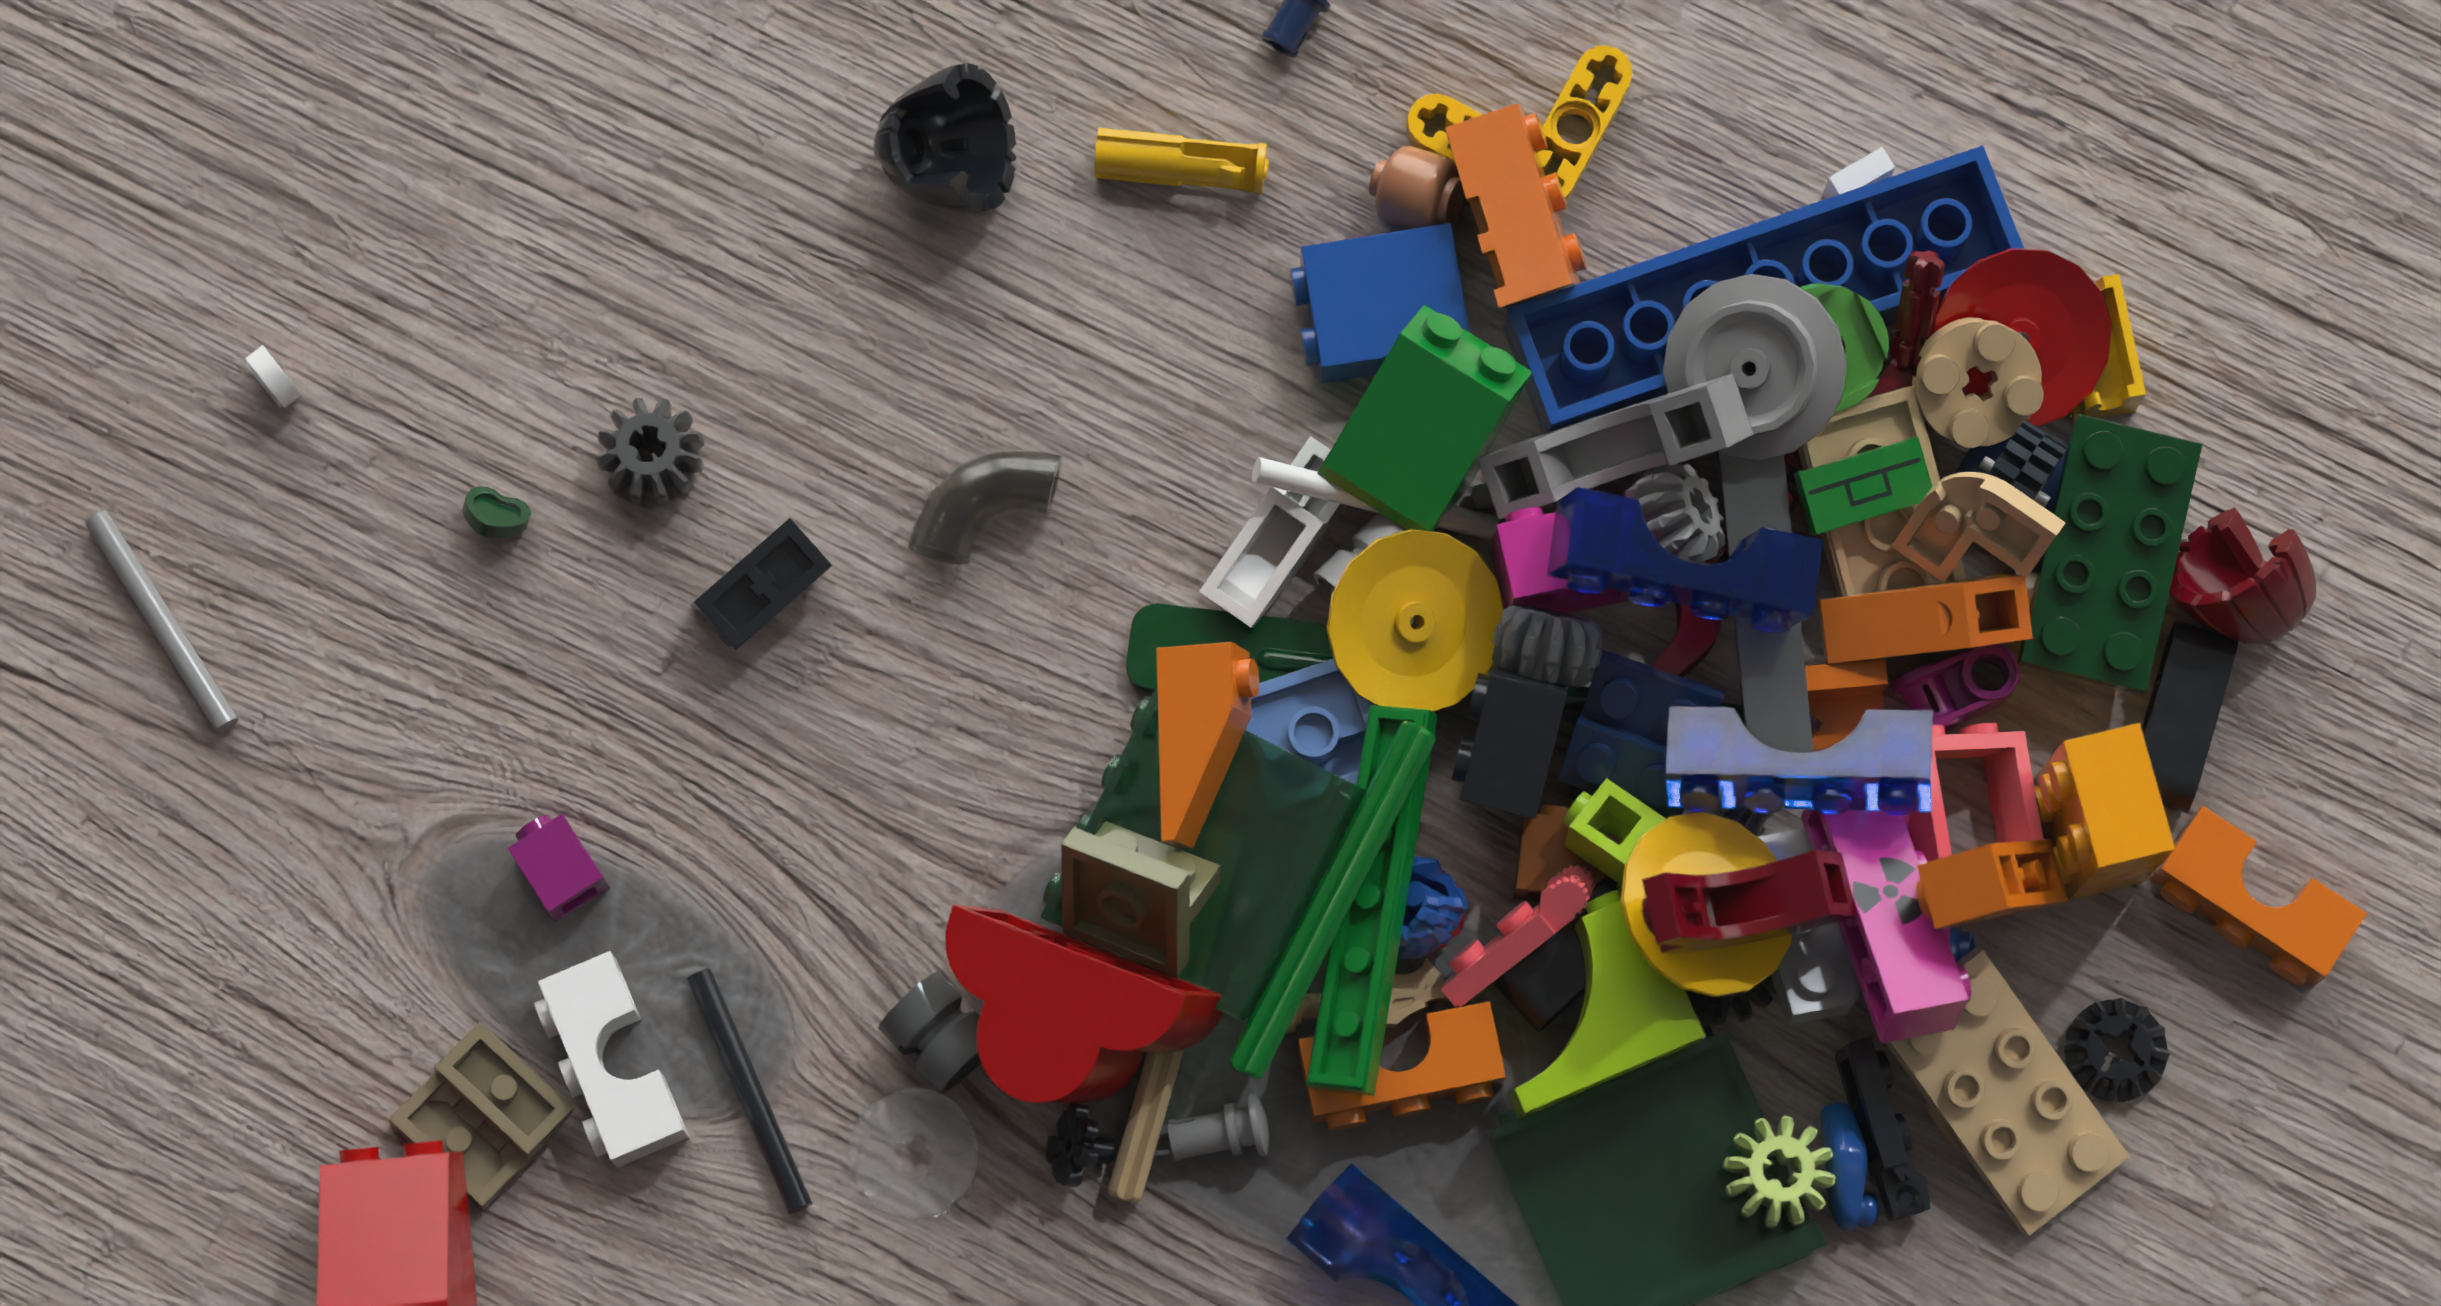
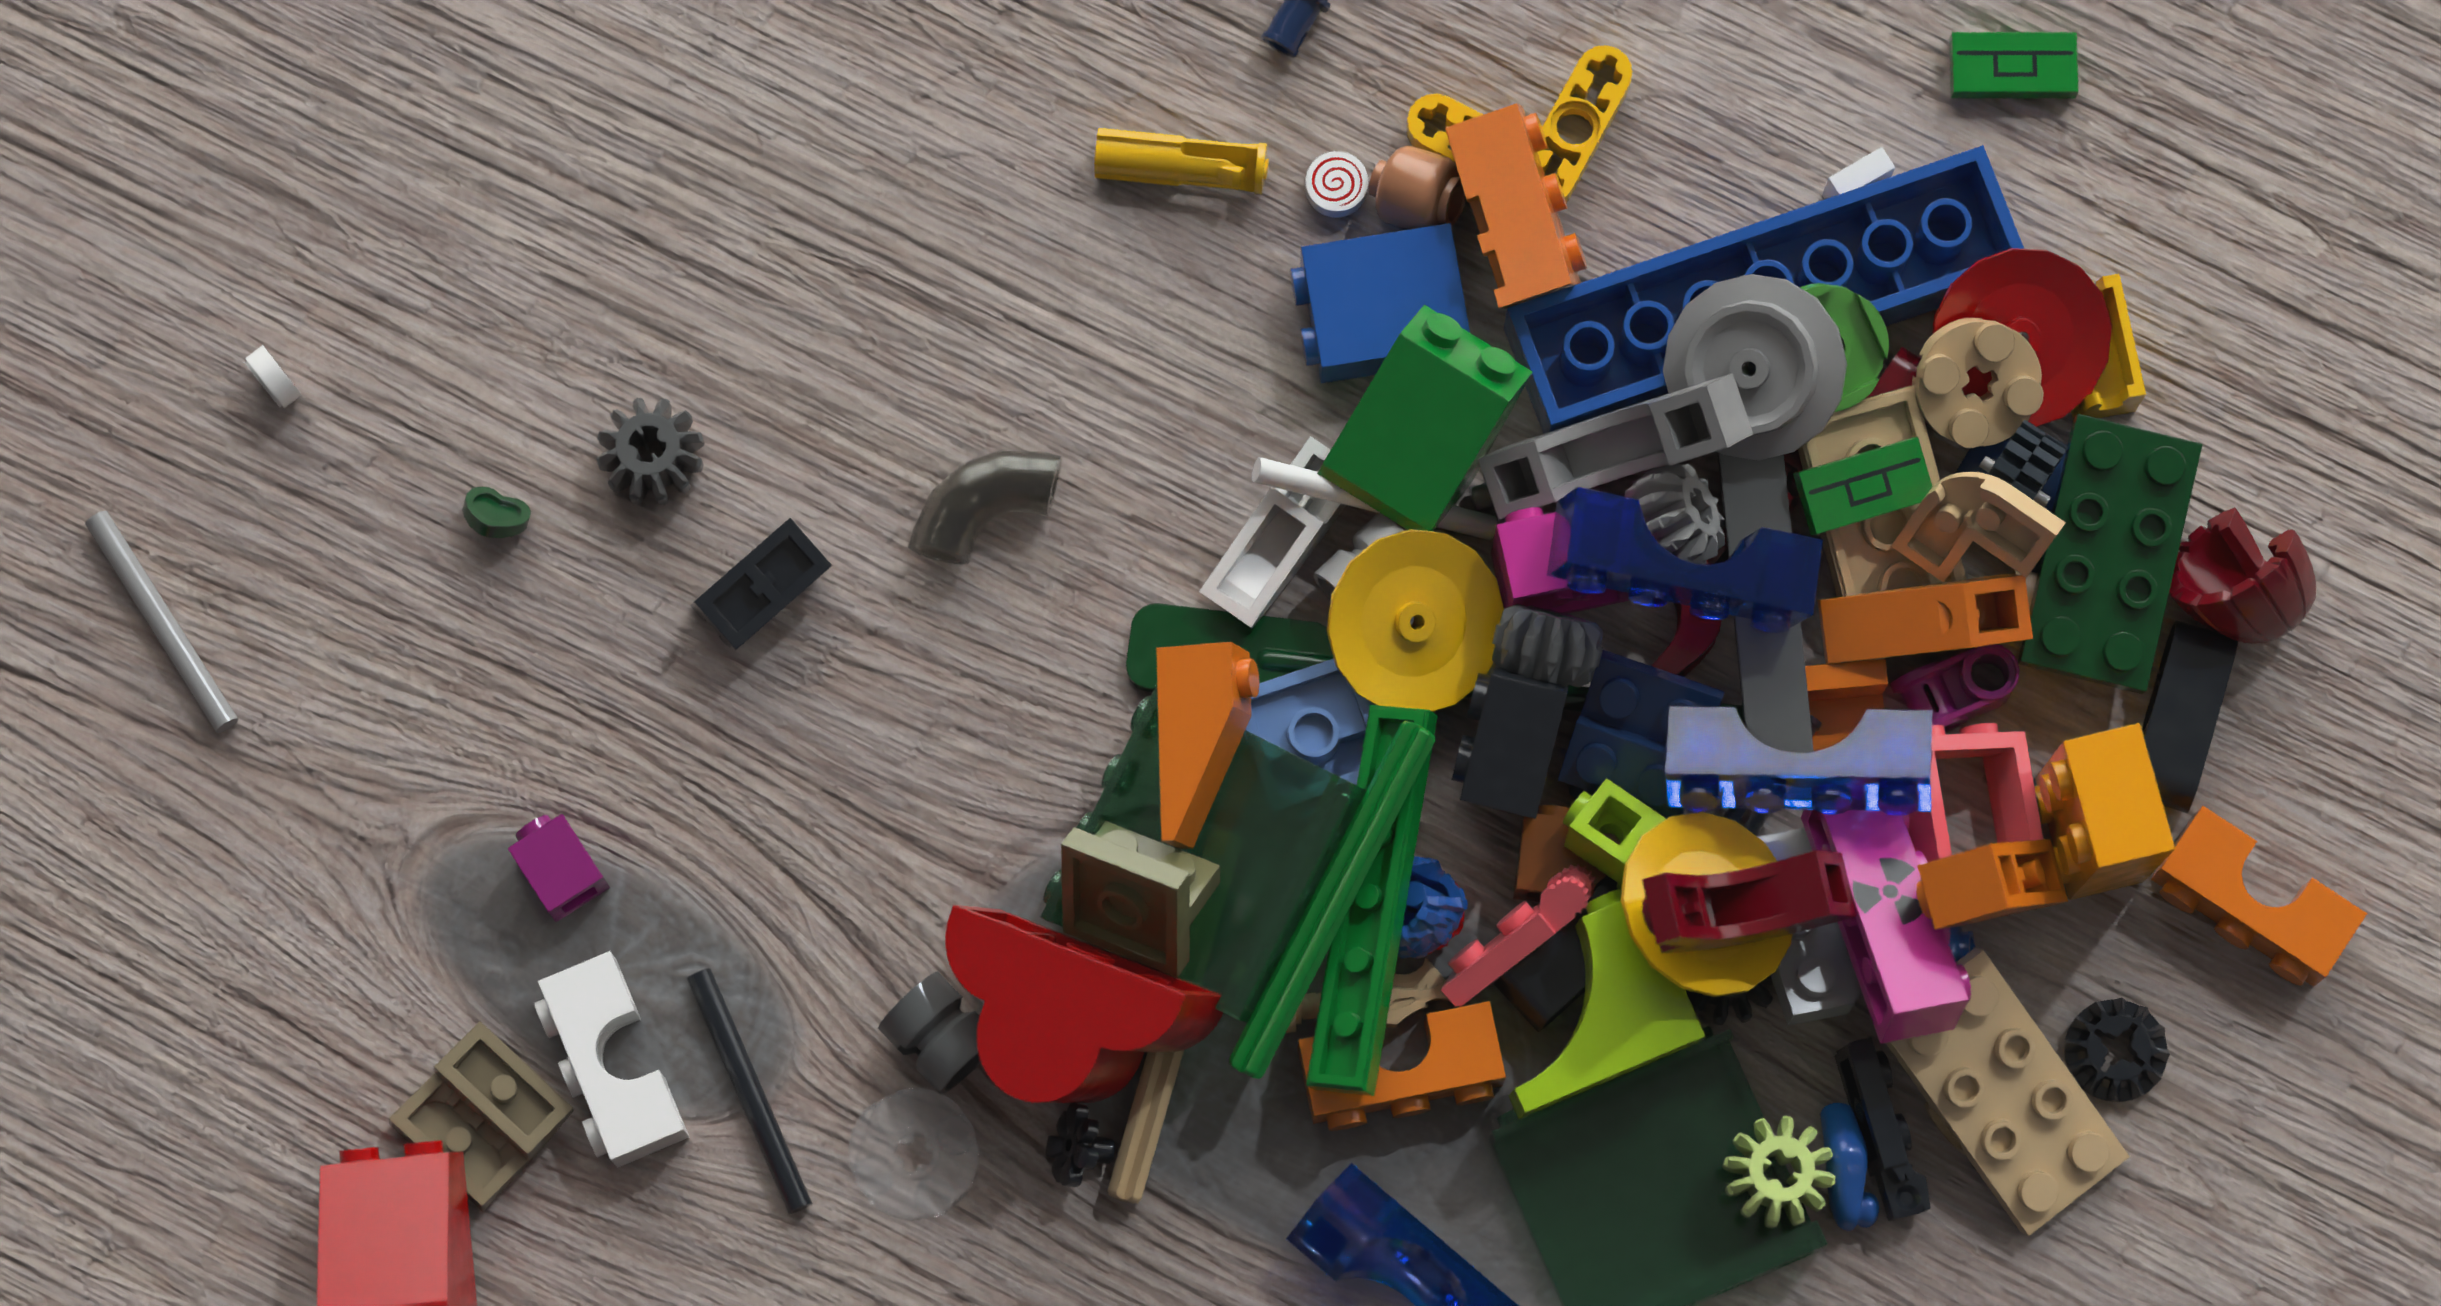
black hair [874,63,1016,212] -> none
light grey pin [1168,1092,1269,1162] -> none
dark red axle [1891,250,1945,369] -> none
none -> white tile [1305,151,1368,218]
none -> green tile [1949,32,2079,98]

